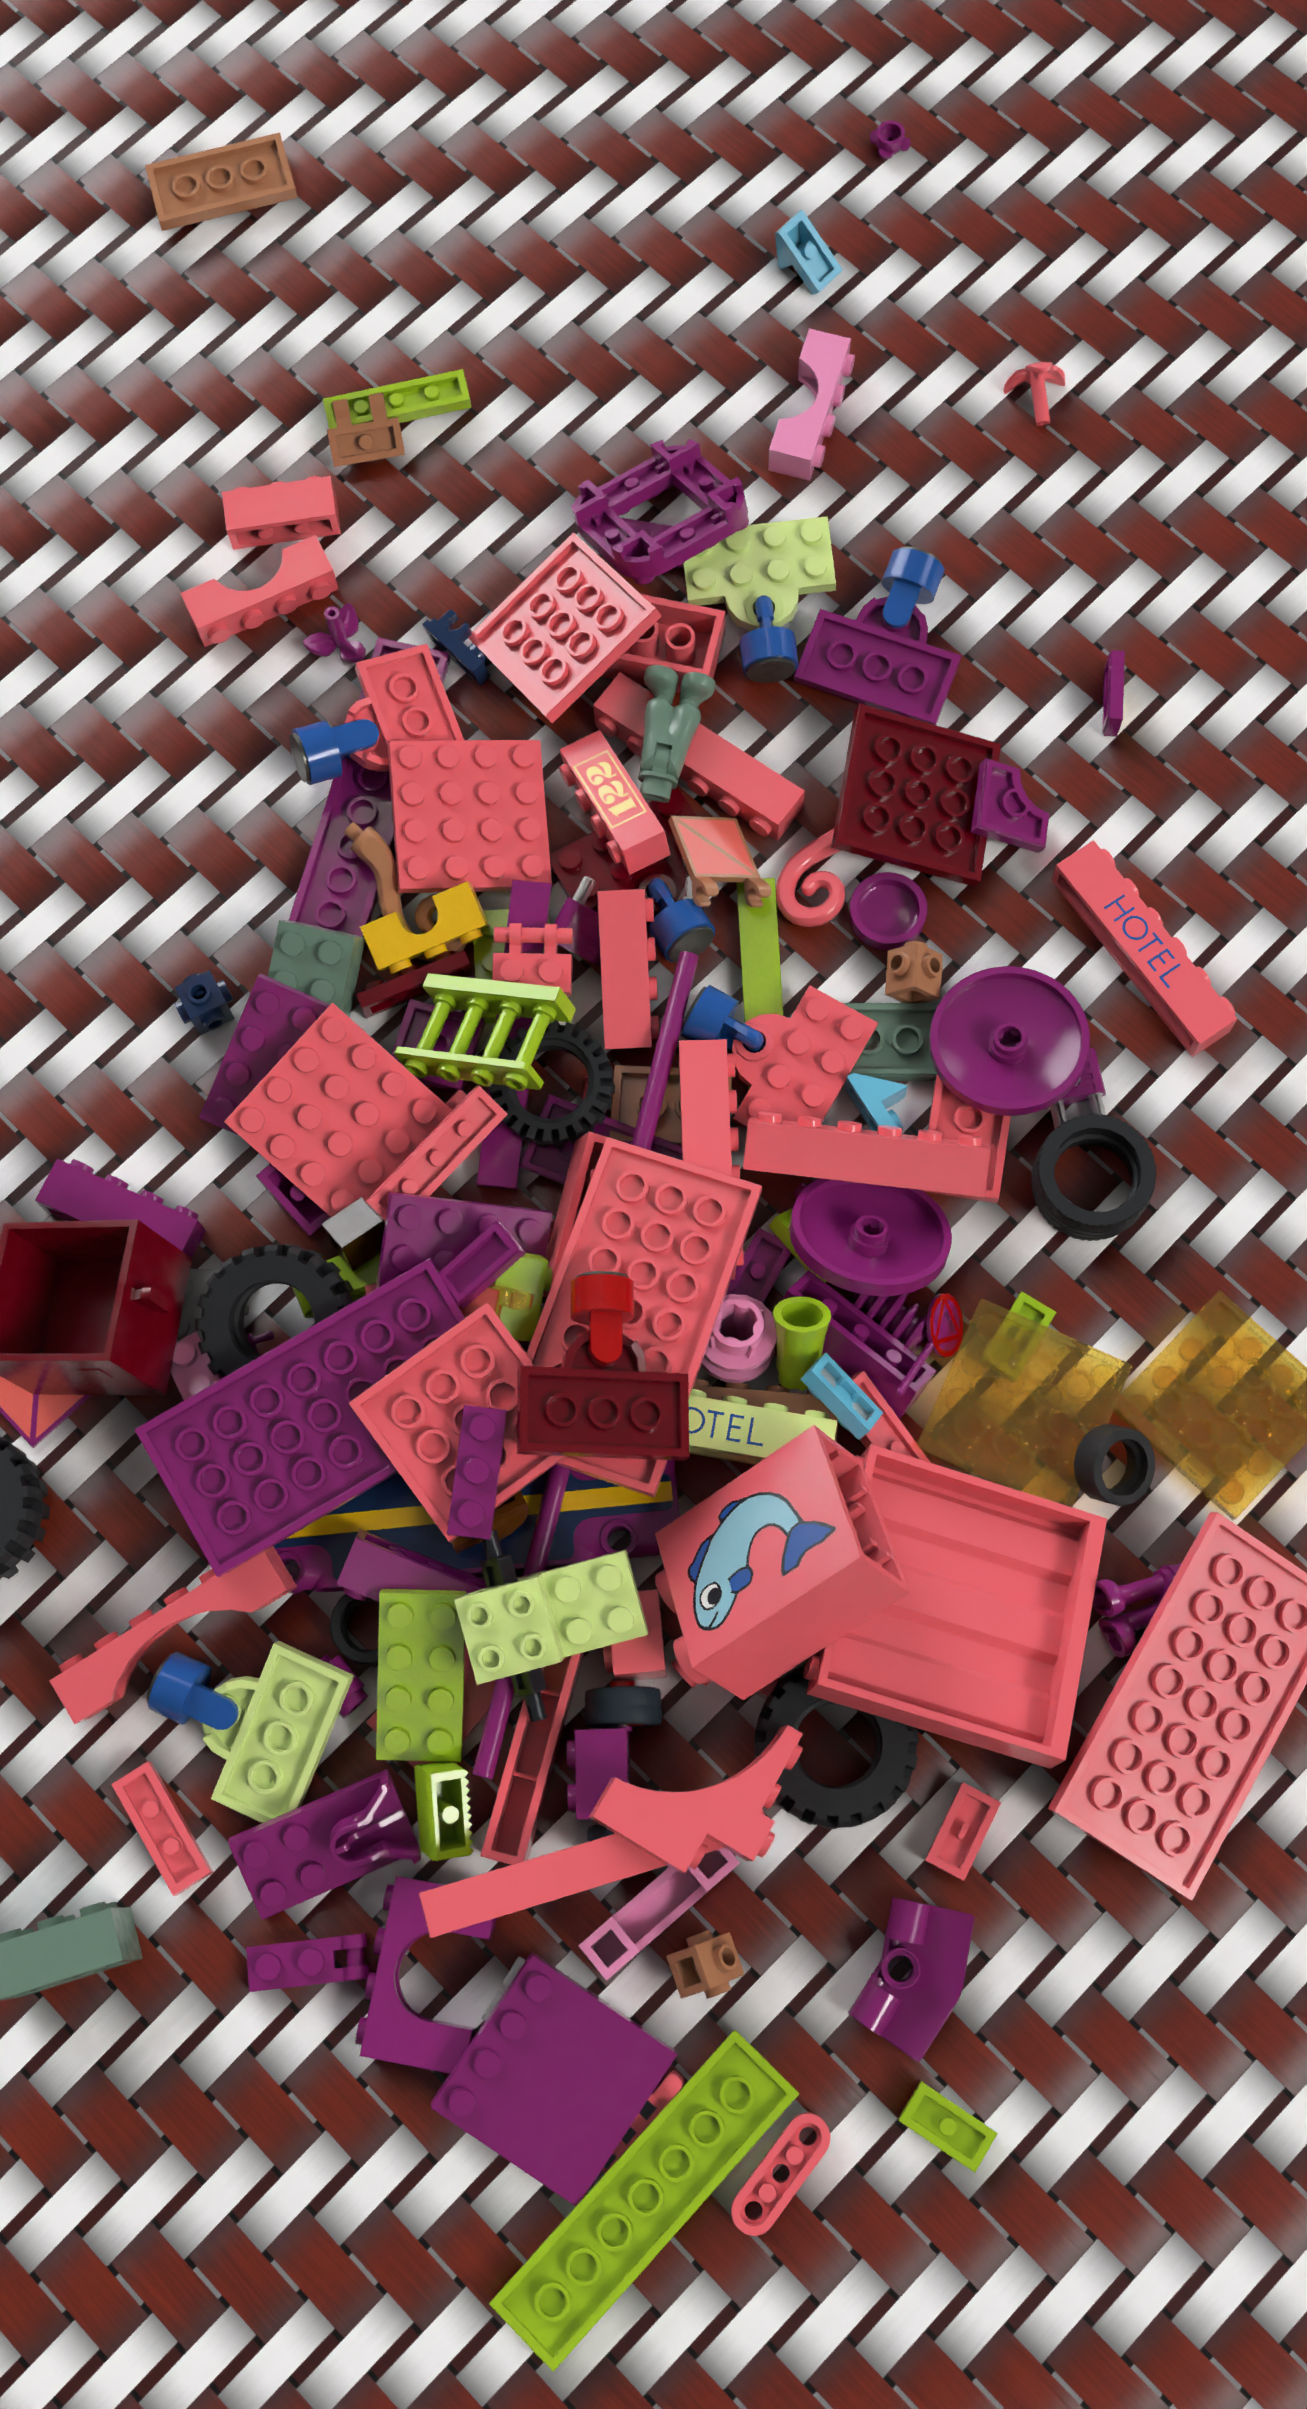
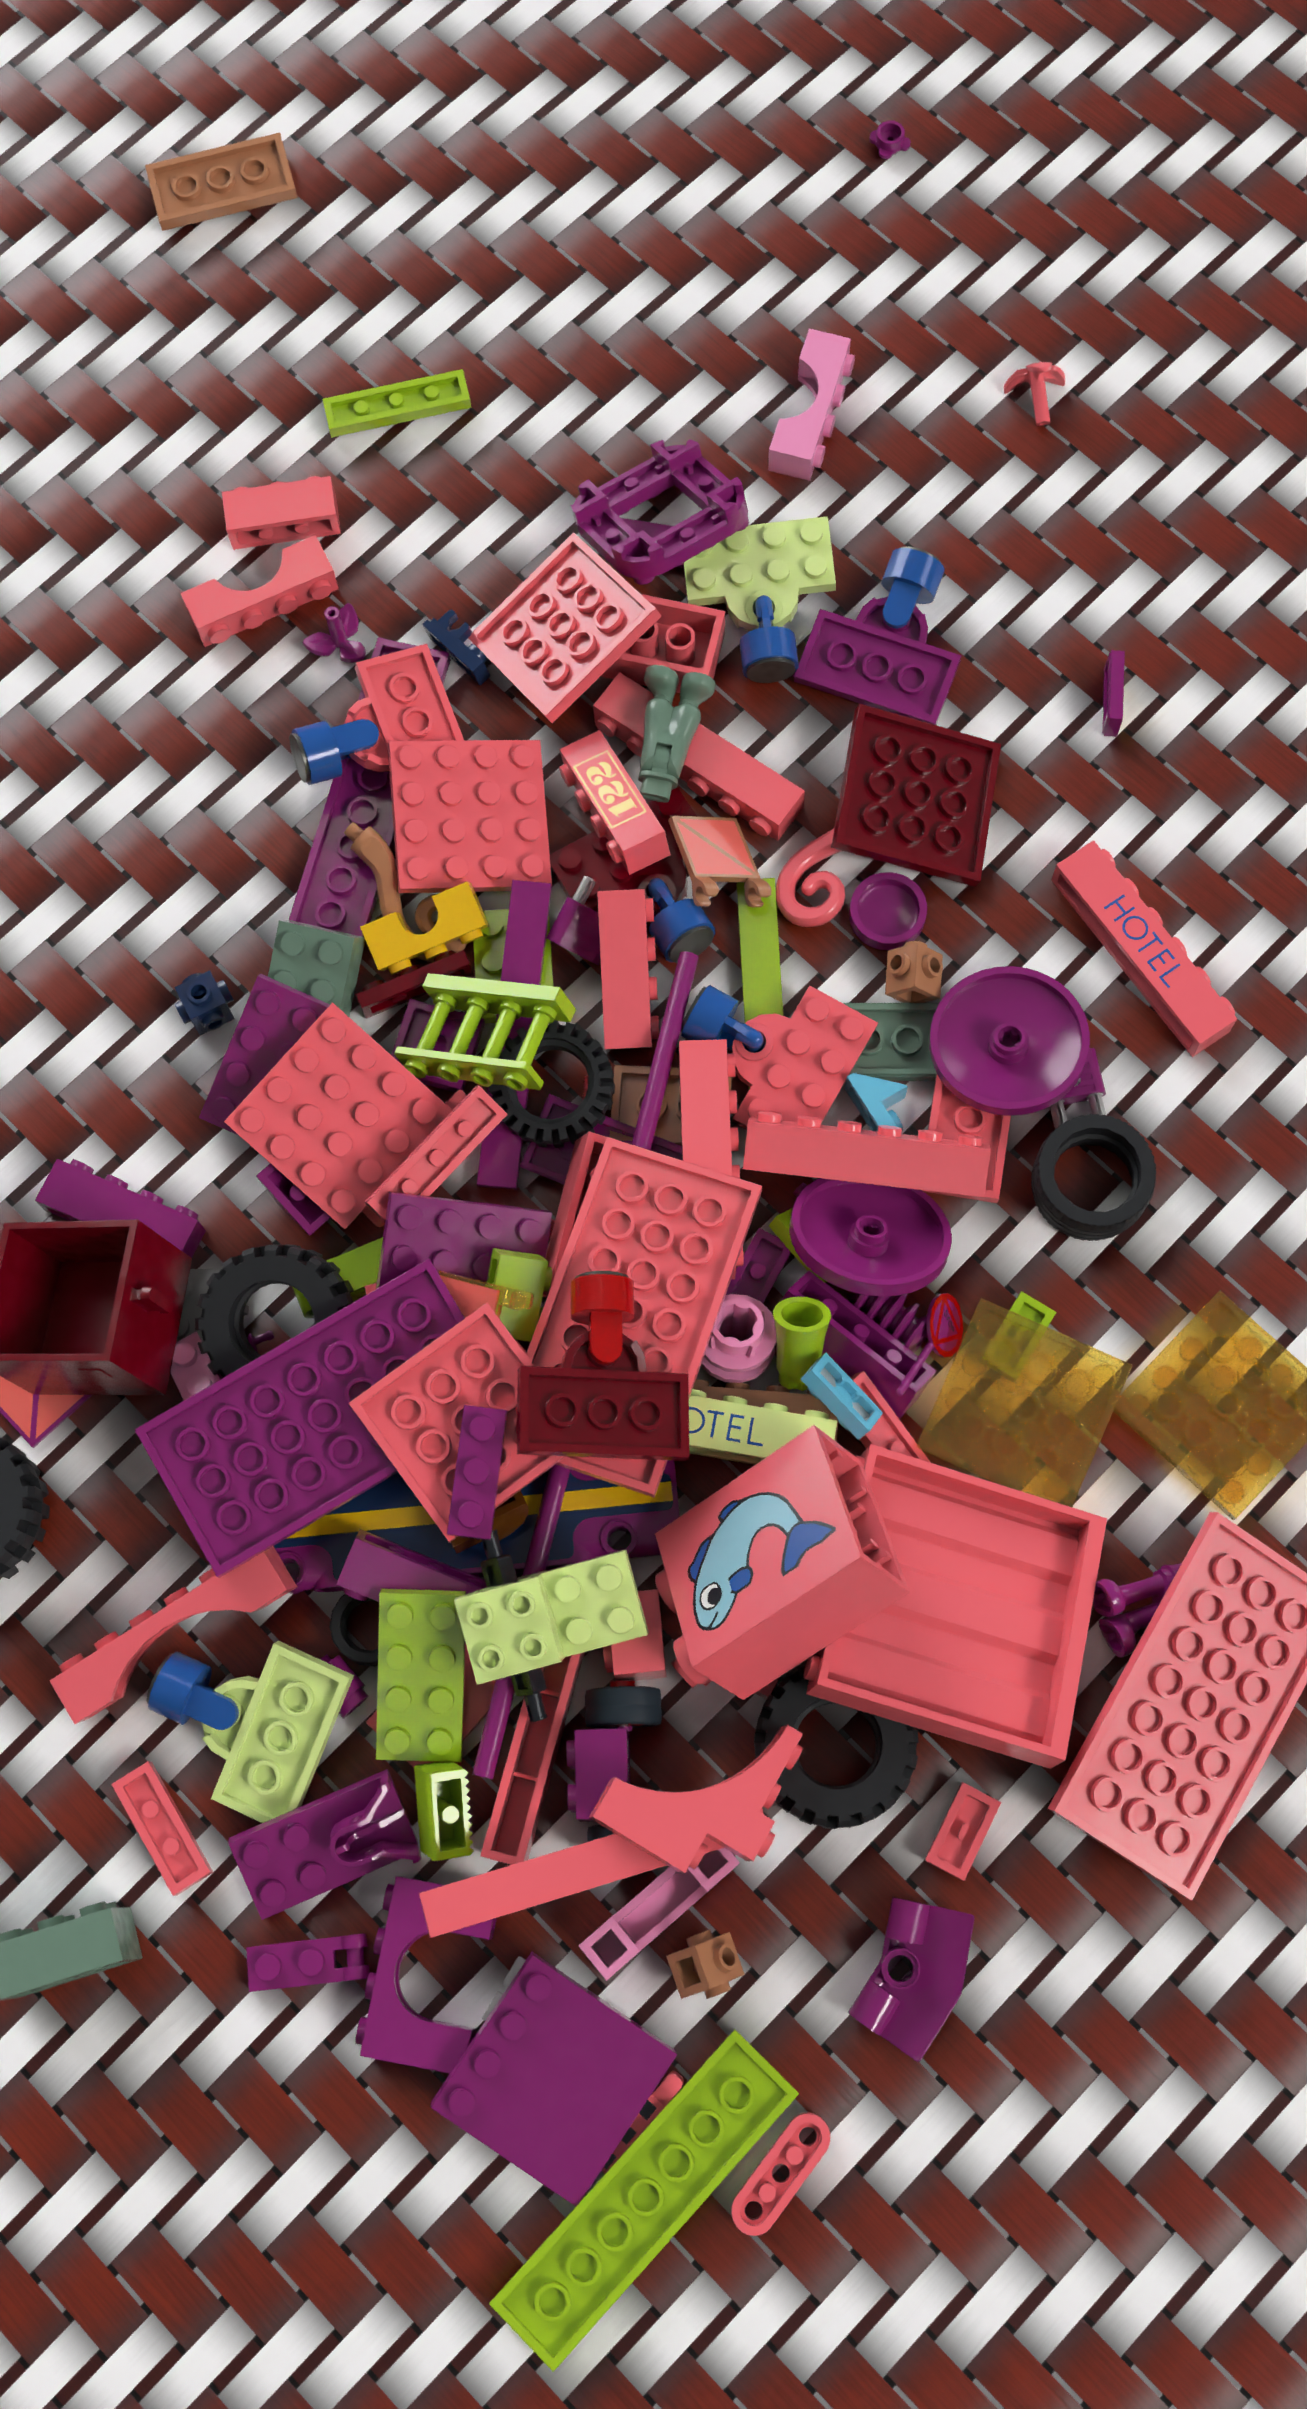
brick [322,1197,385,1271] -> none
nougat plate [327,393,405,467] -> none
magenta tile [438,1220,526,1308] -> none
coral plate [492,923,573,996] -> none
medium azure slope [775,210,843,295] -> none
lime plate [898,2081,998,2173] -> none
magenta tile [971,758,1050,853] -> none
black tyre [1074,1424,1155,1506] -> none

